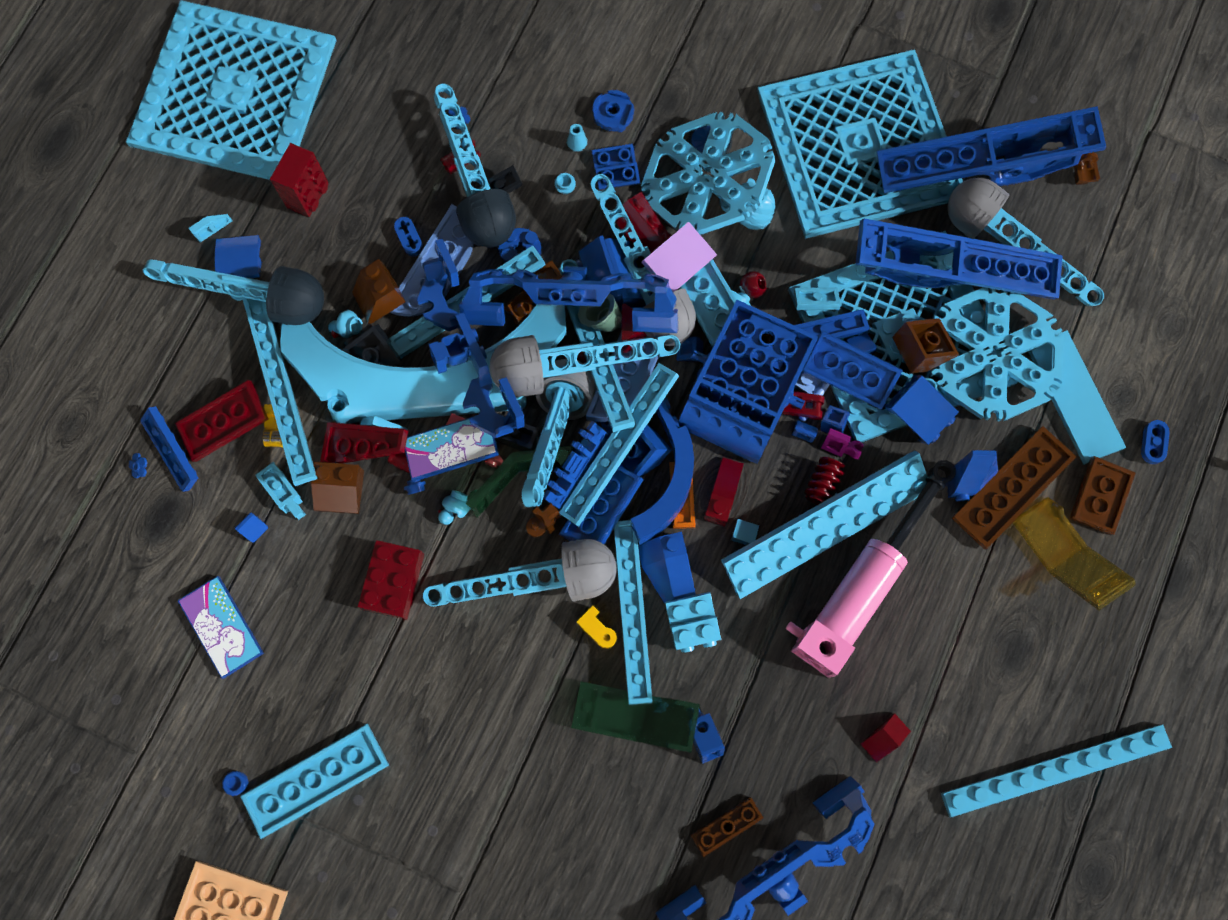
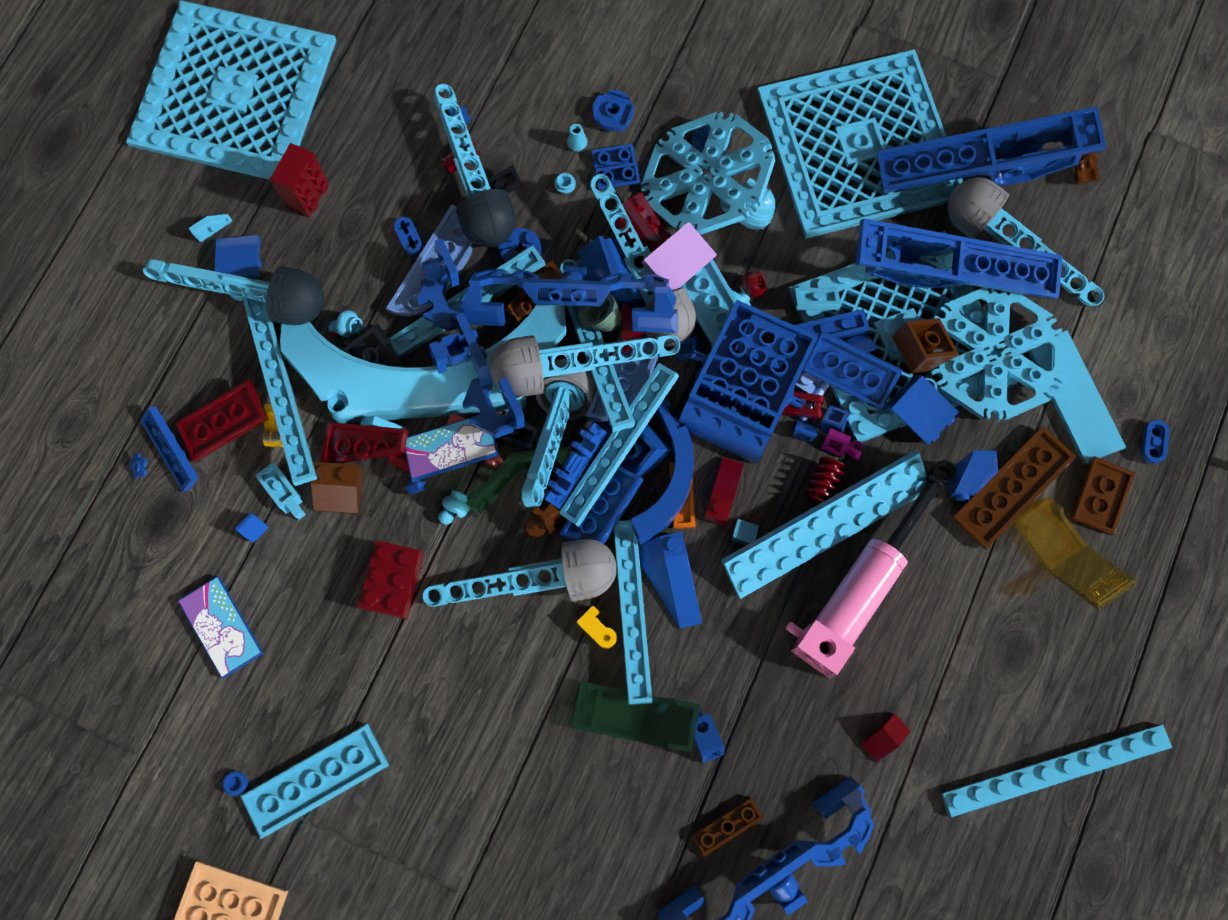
reddish brown slope [352,259,406,324] -> none
medium azure plate [665,592,721,653] -> none

